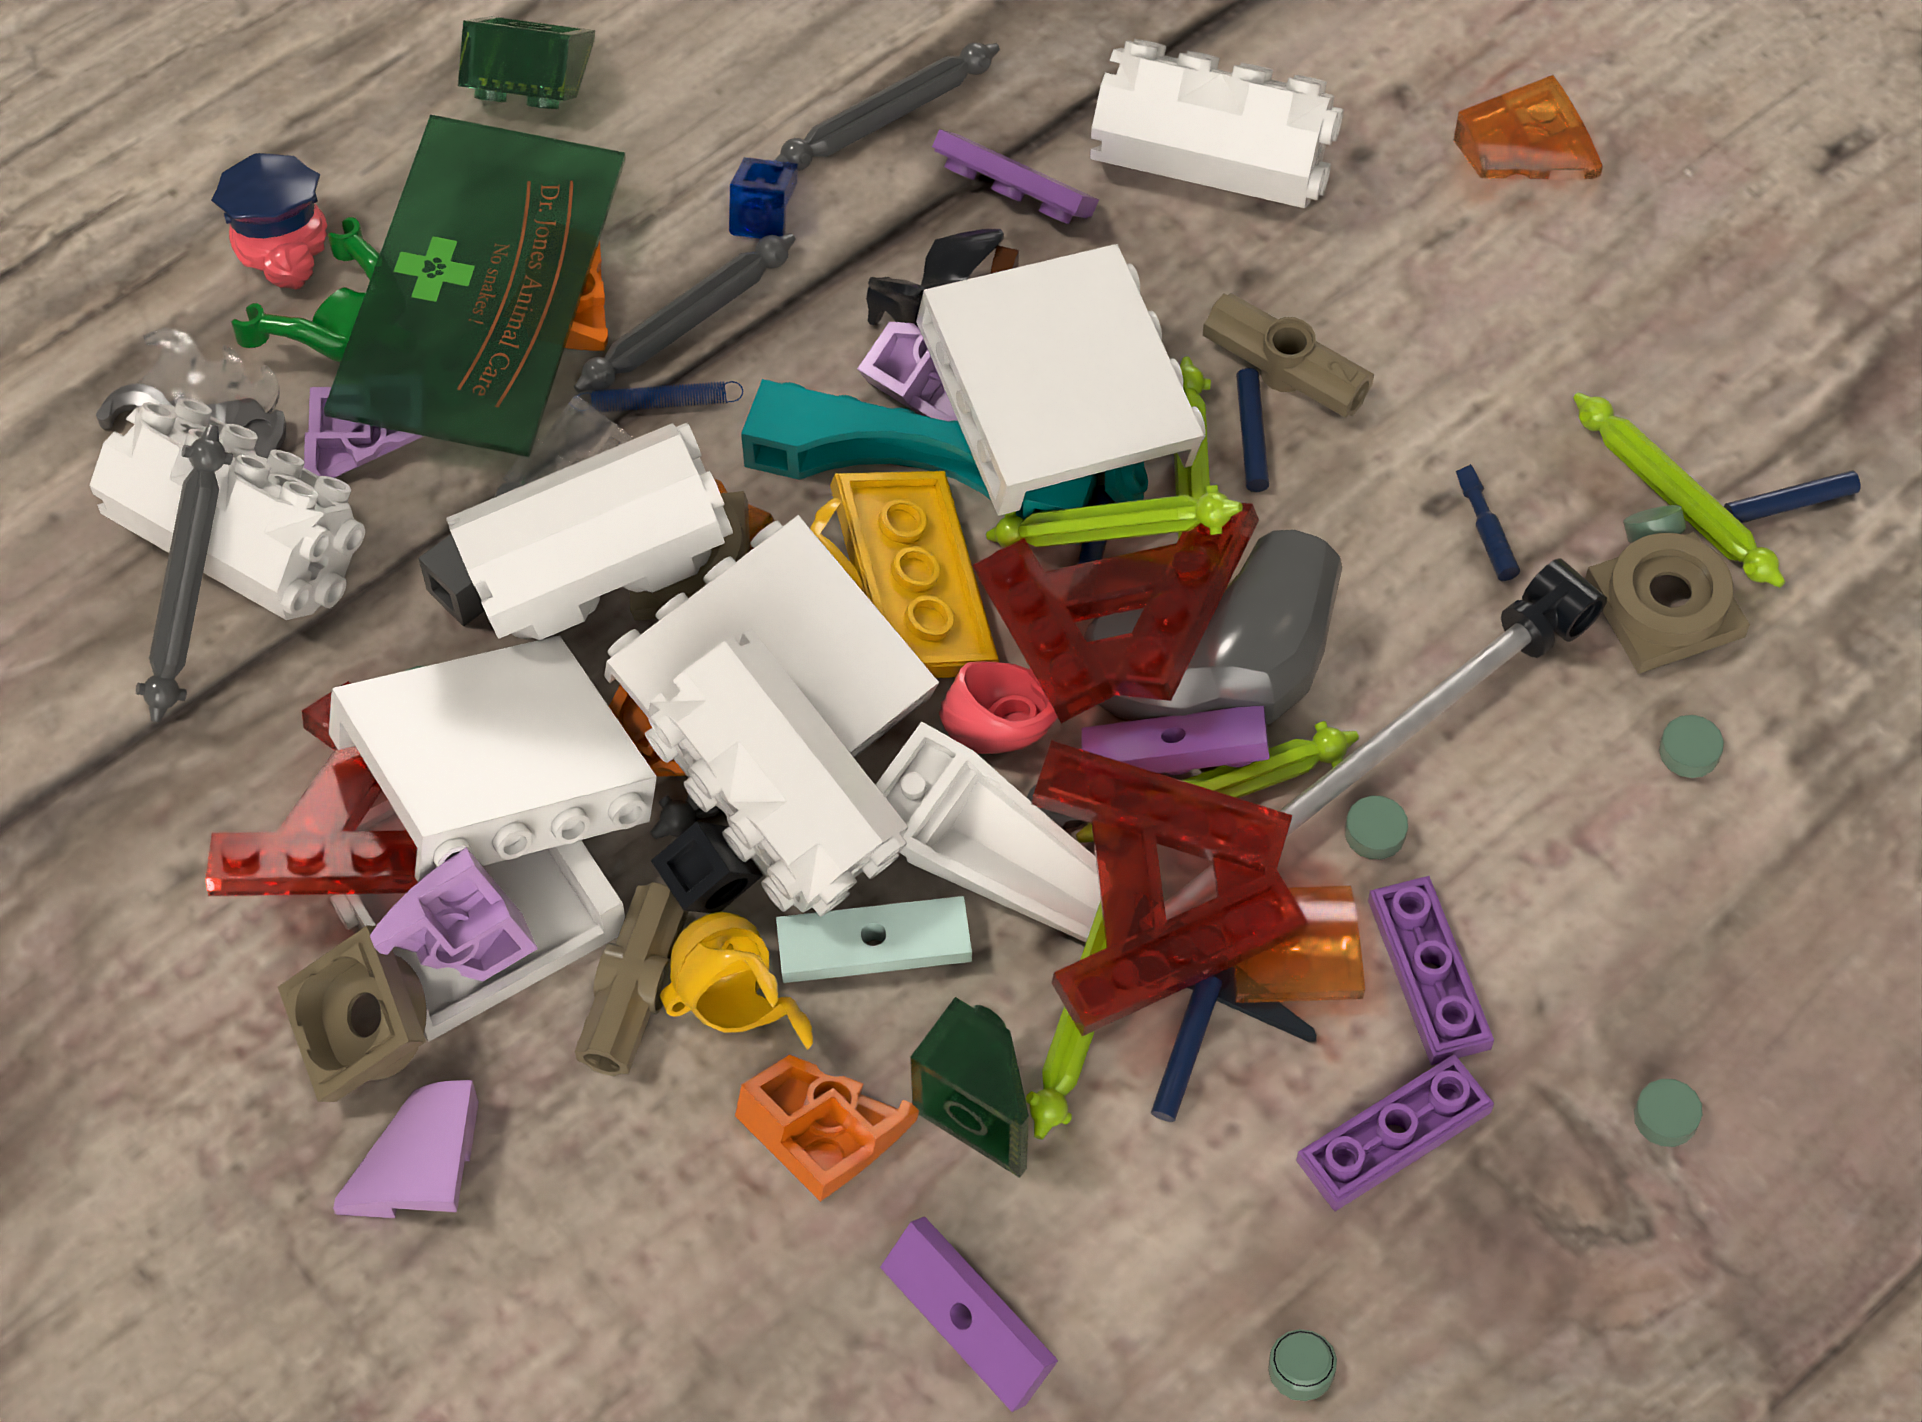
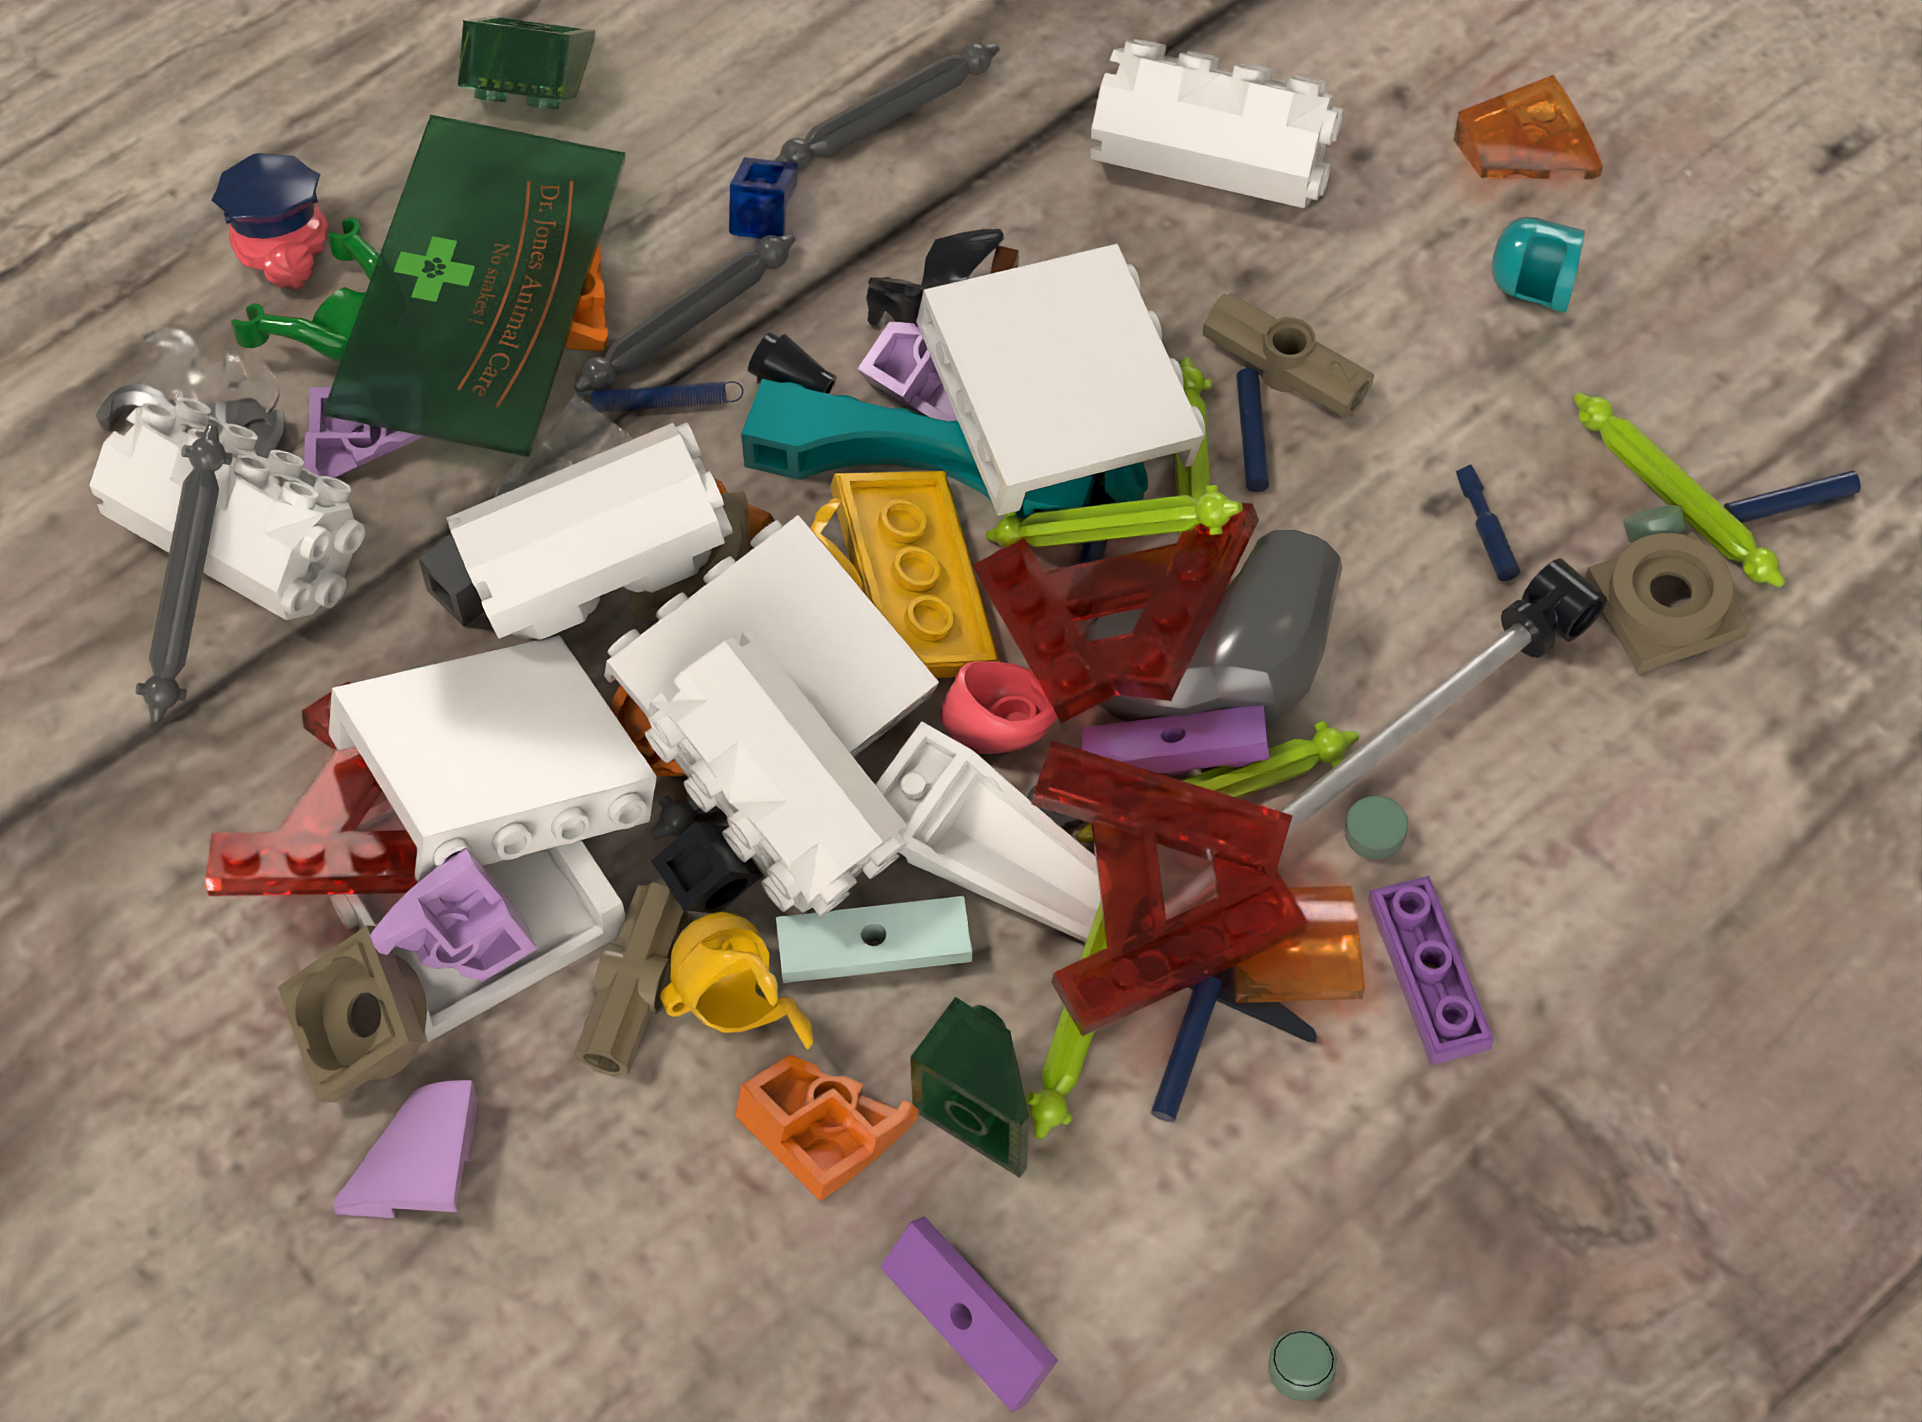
medium lavender tile [932,129,1099,224] -> none
medium lavender tile [1296,1054,1494,1212] -> none
sand green piece [1634,1079,1703,1147] -> none
sand green piece [1659,715,1724,778] -> none
none -> black cone [747,332,837,394]
none -> teal helmet [1492,217,1585,313]

